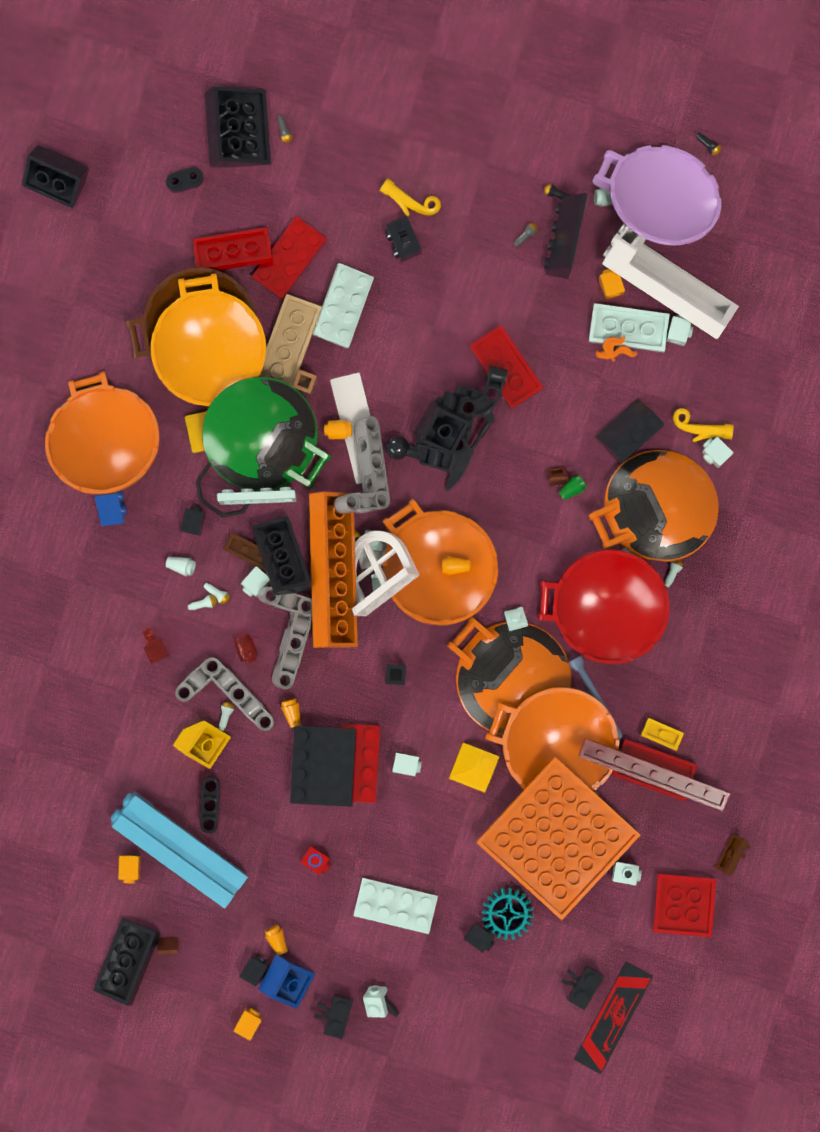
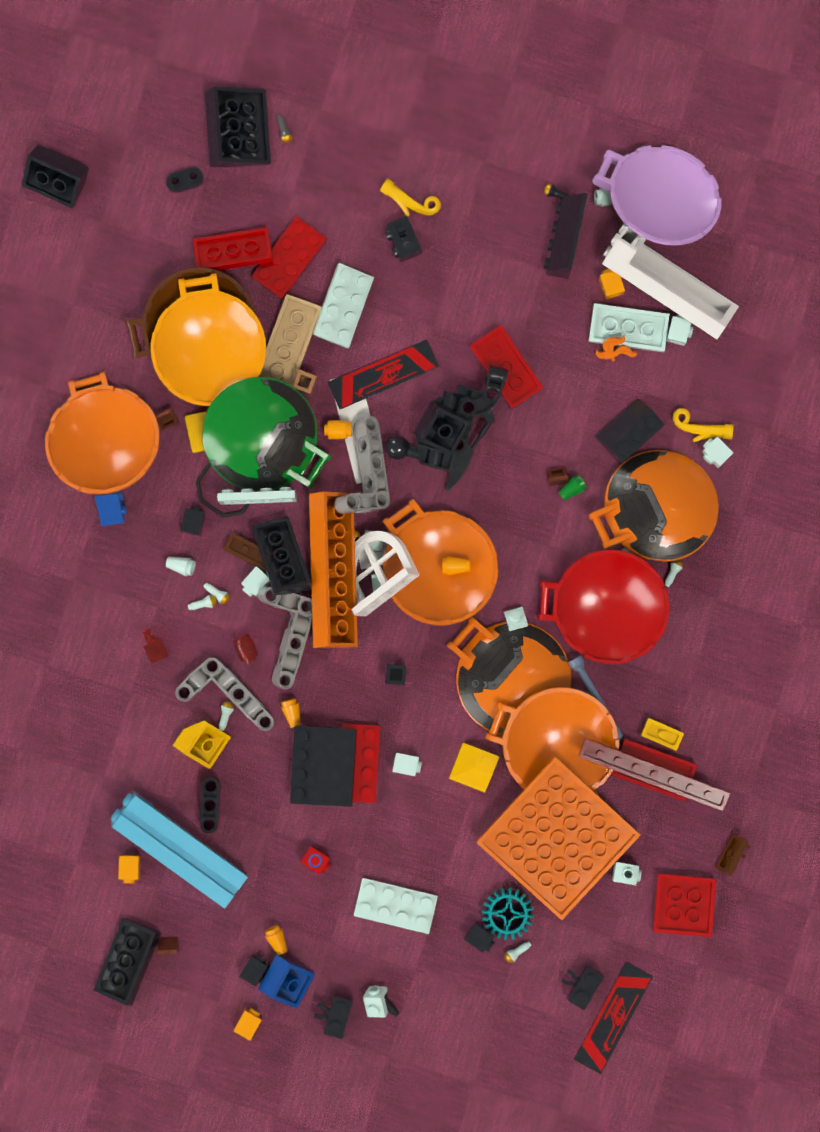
dark grey piece [513,223,538,247] -> none
black piece [696,133,721,155] -> none
none -> copper slope [155,407,179,430]
none -> black sticker [328,339,439,410]
none -> light aqua piece [504,941,532,963]

